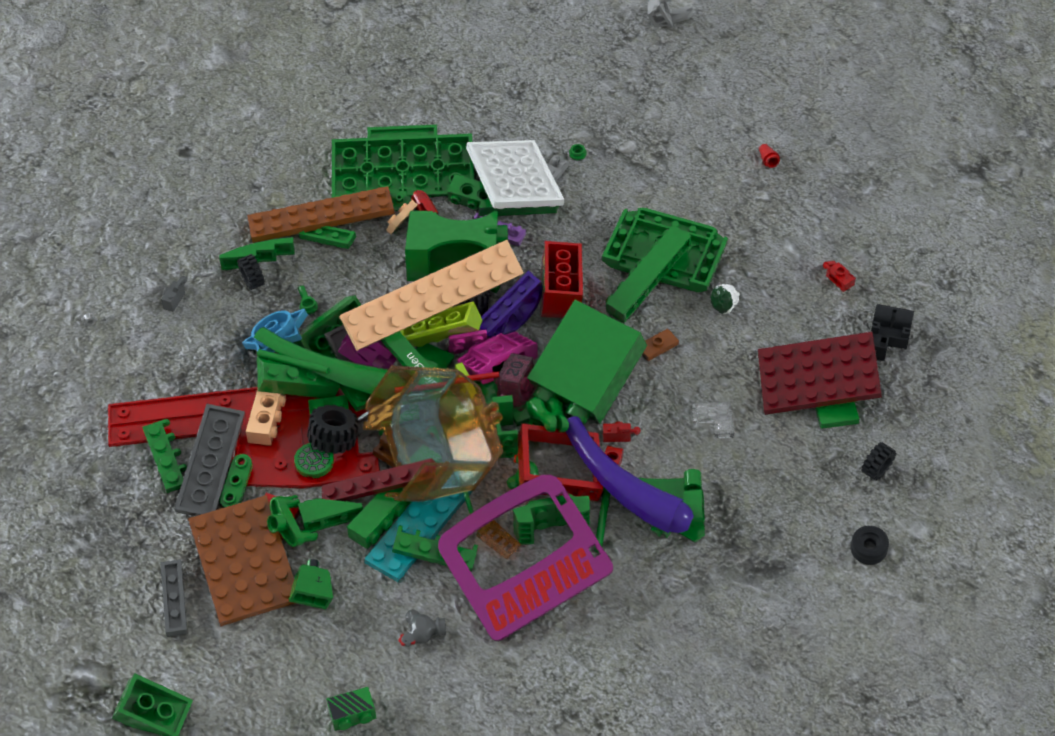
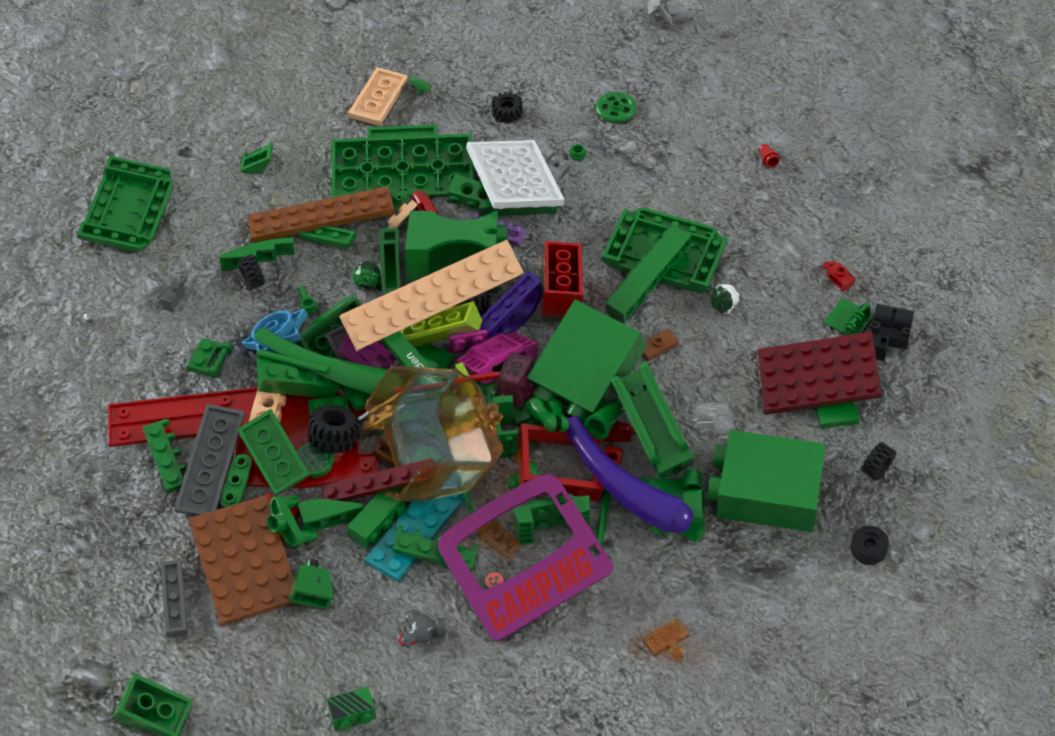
none -> green slope [77,156,174,252]
none -> green plate [187,338,233,378]
none -> green plate [237,409,311,496]
none -> green slope [240,142,273,174]
none -> light nougat plate [348,67,408,126]
none -> green piece [352,260,382,289]
none -> green slope [380,228,401,295]
none -> green piece [409,76,432,95]
none -> coral tile [484,572,505,589]
none -> black tyre [491,92,523,124]
none -> green plant [584,400,624,440]
none -> green plate [595,92,637,123]
none -> green piece [611,361,695,478]
none -> clear orange plate [642,618,689,662]
none -> green brick [707,430,826,532]
none -> green hinge [823,298,874,335]

